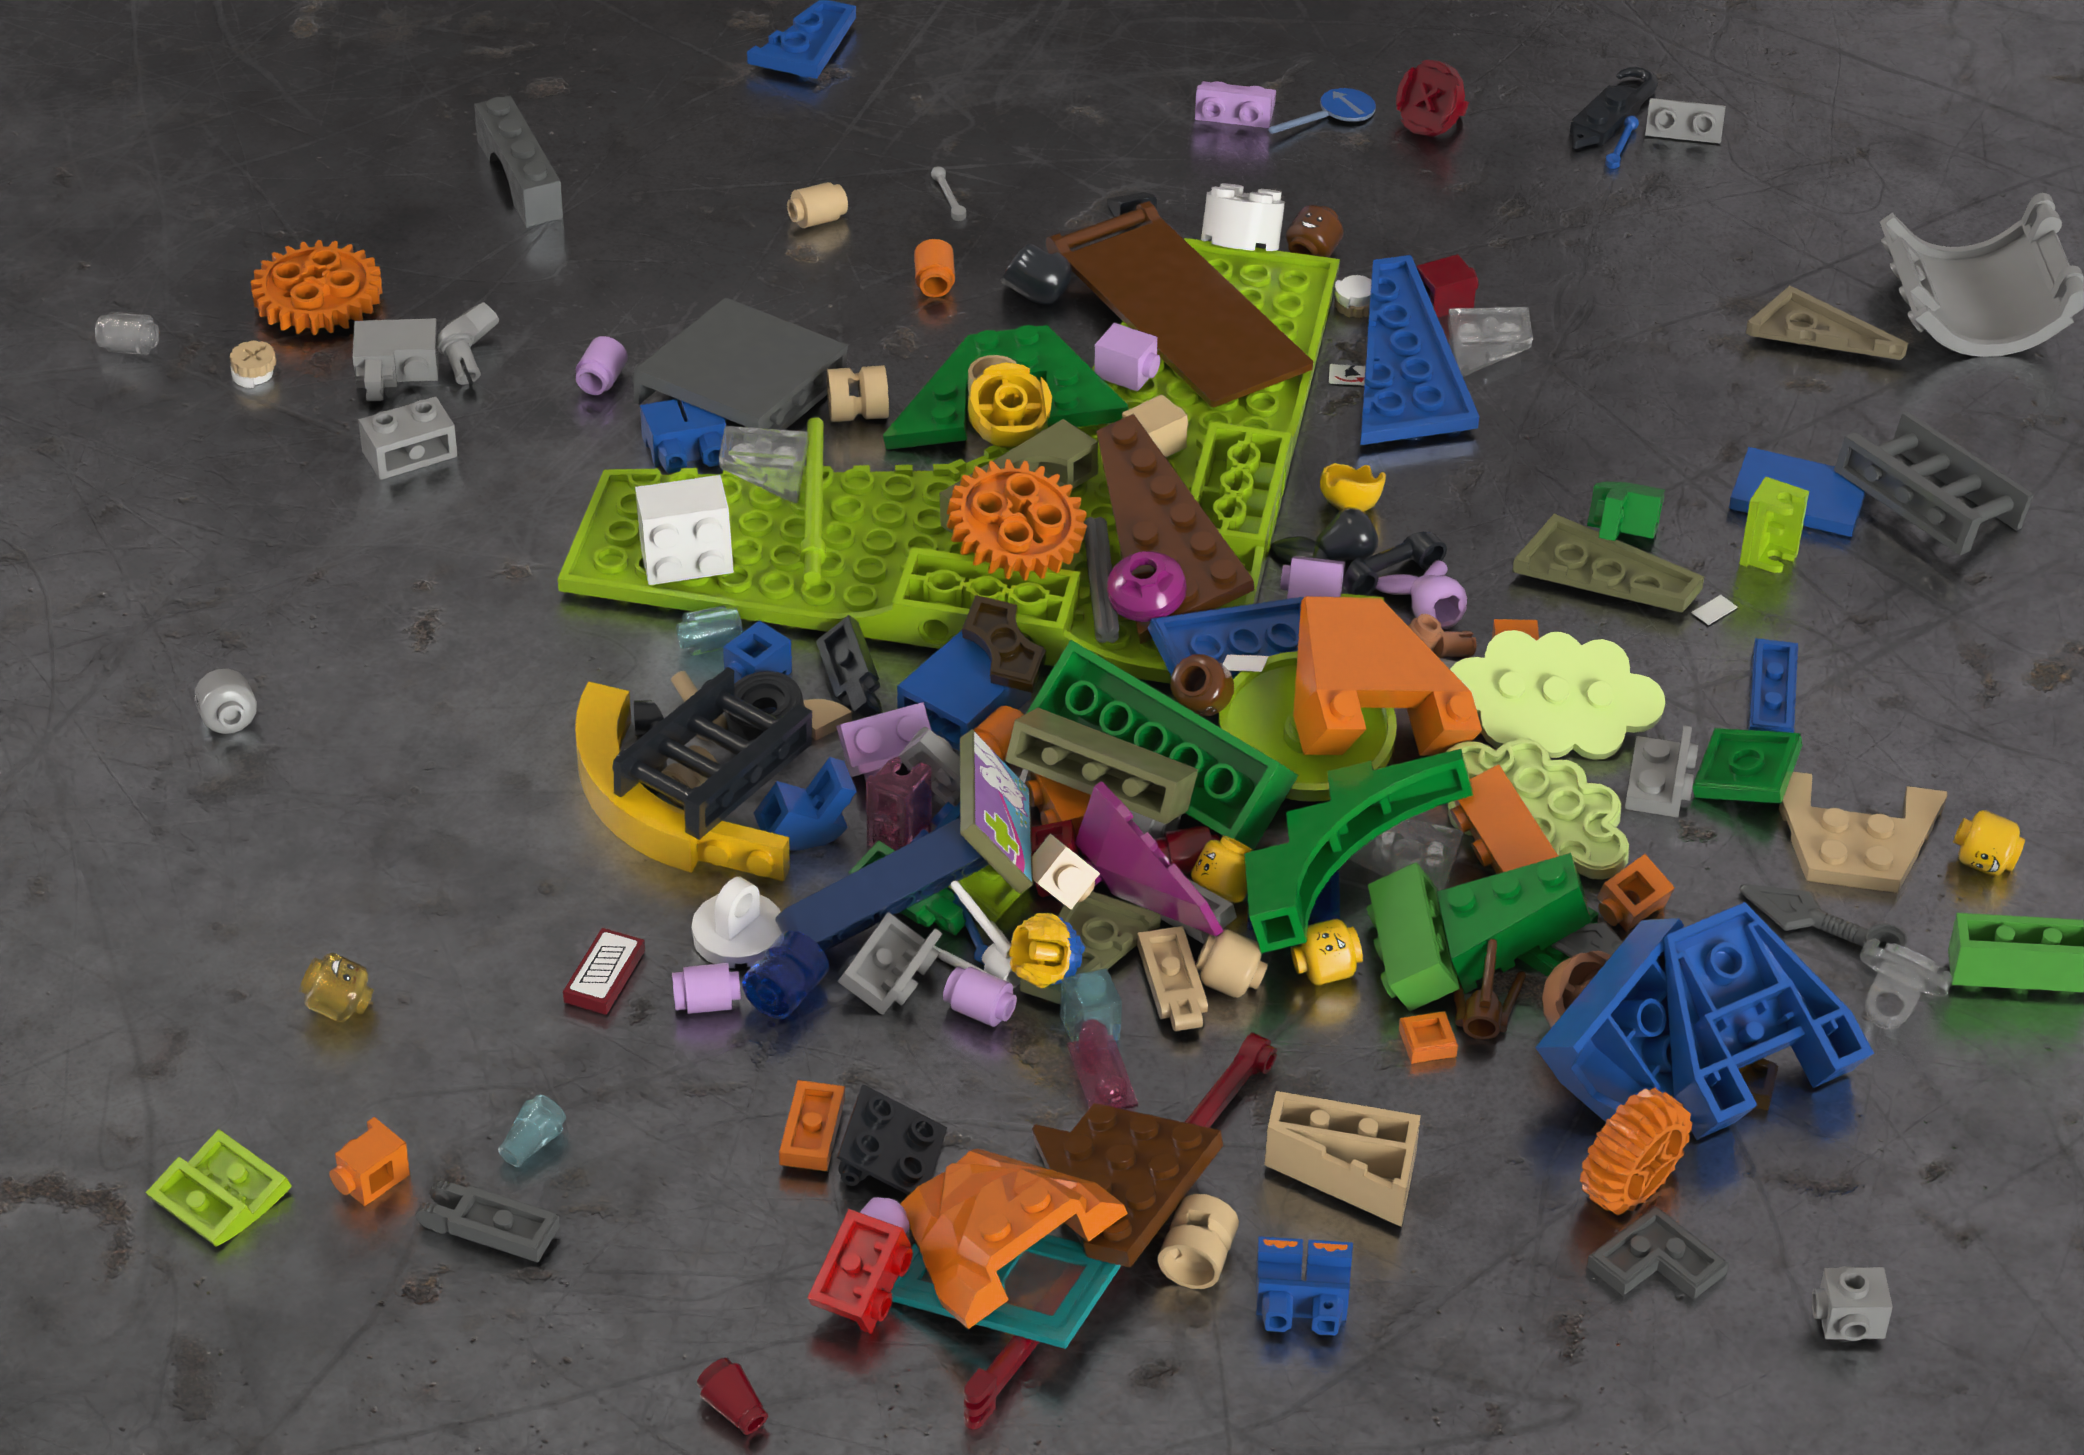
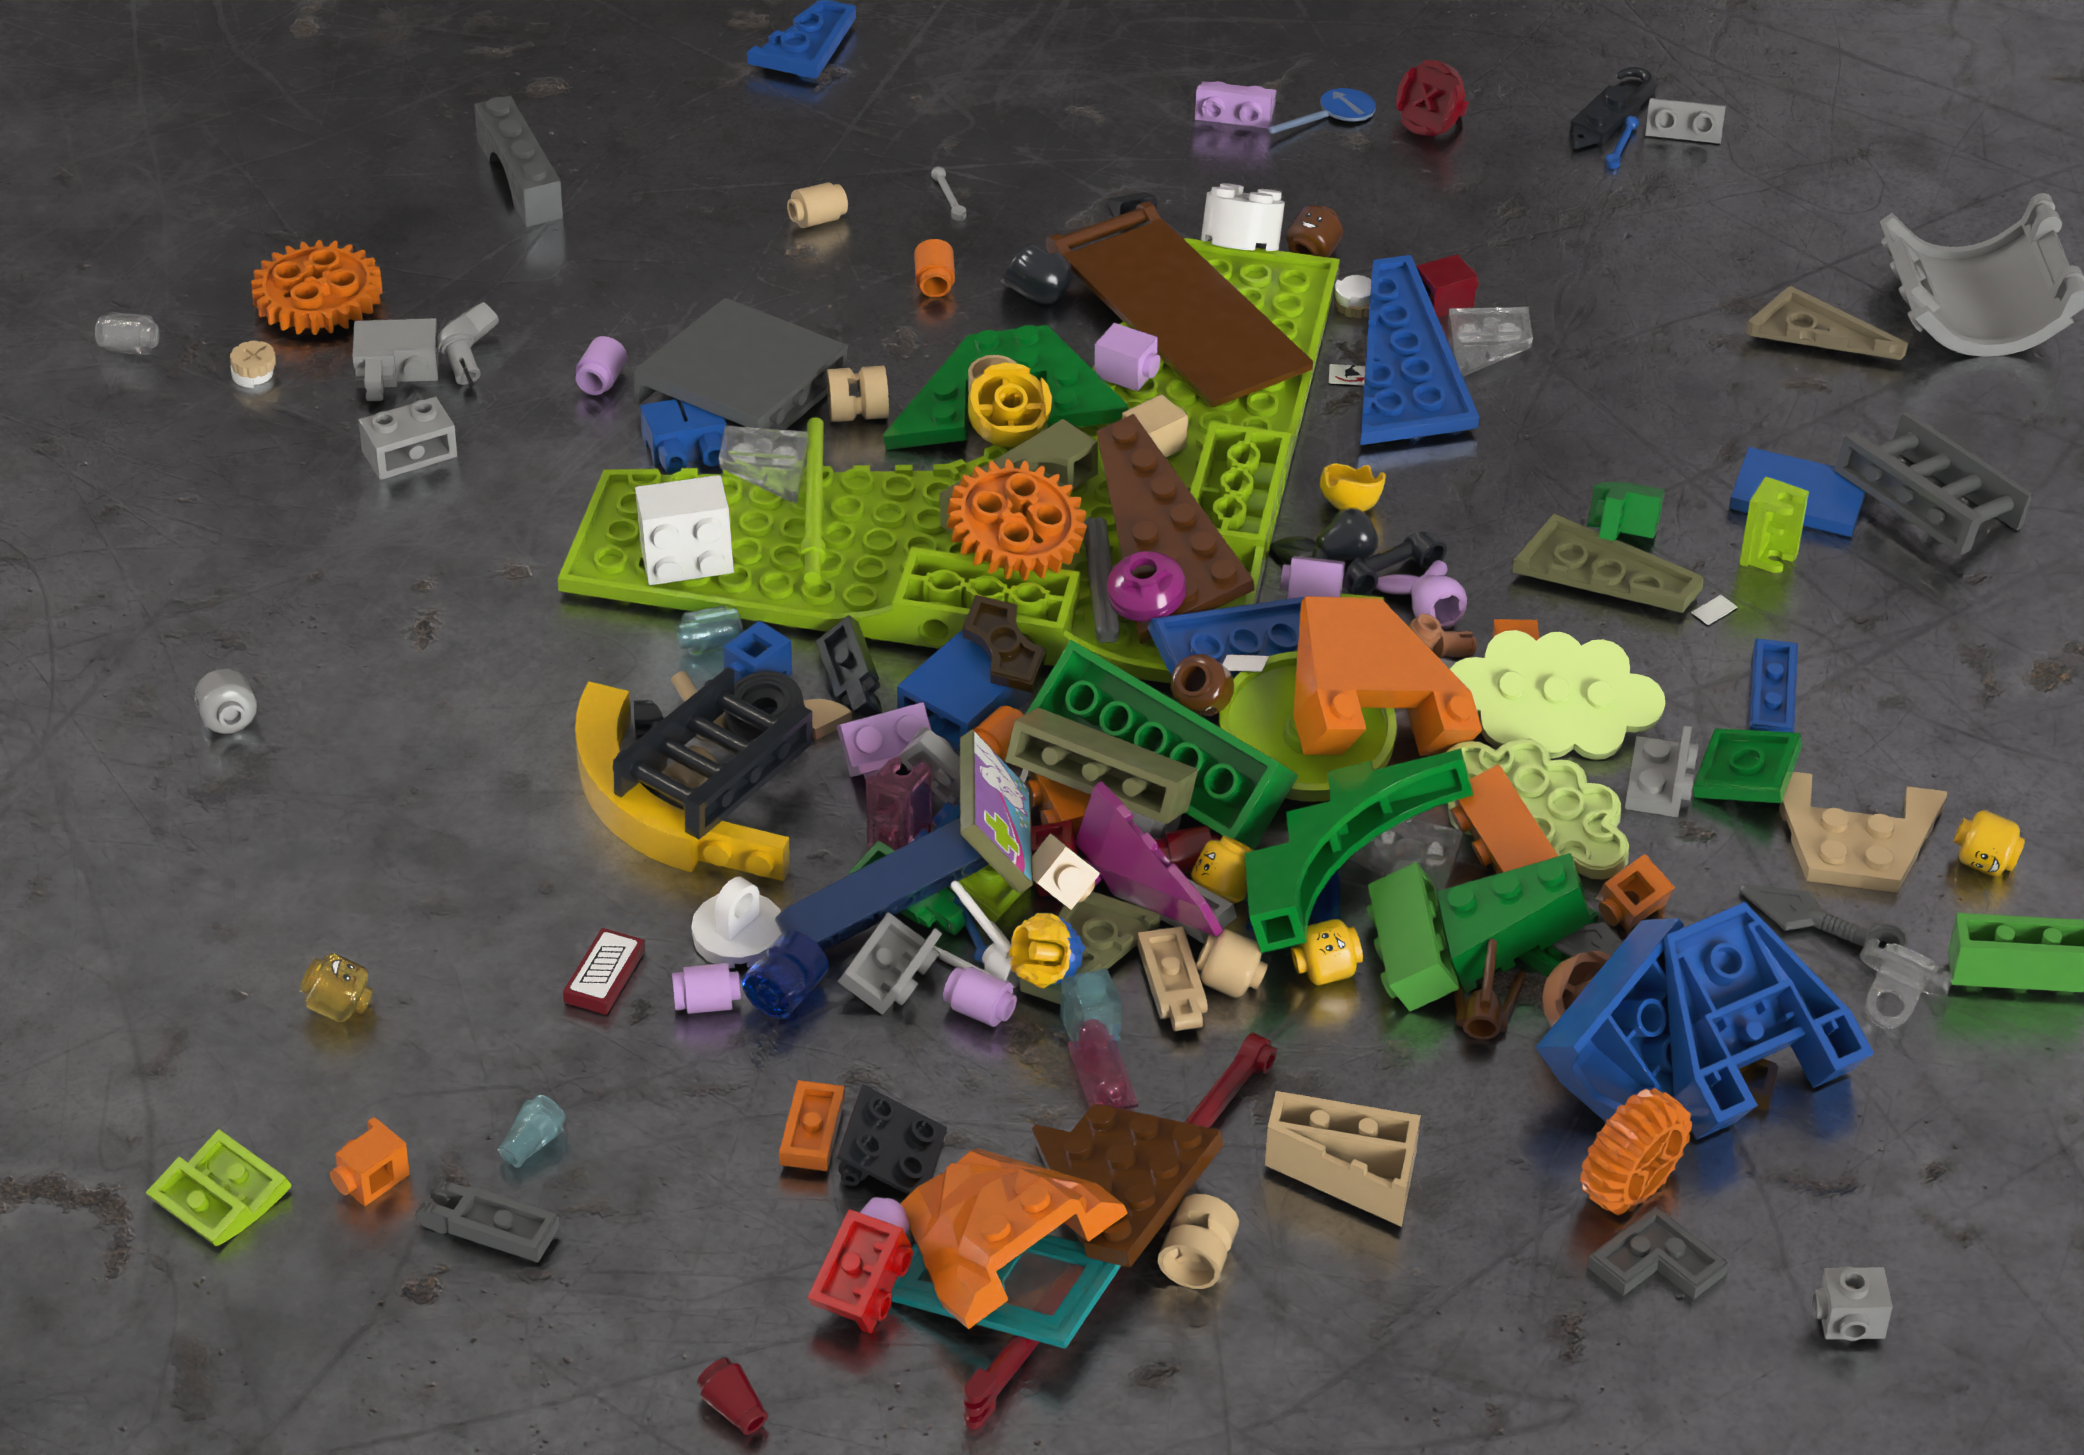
blue brick [753,757,857,851] -> none
blue hips [1256,1236,1353,1336] -> none
orange tile [1399,1011,1458,1064] -> none

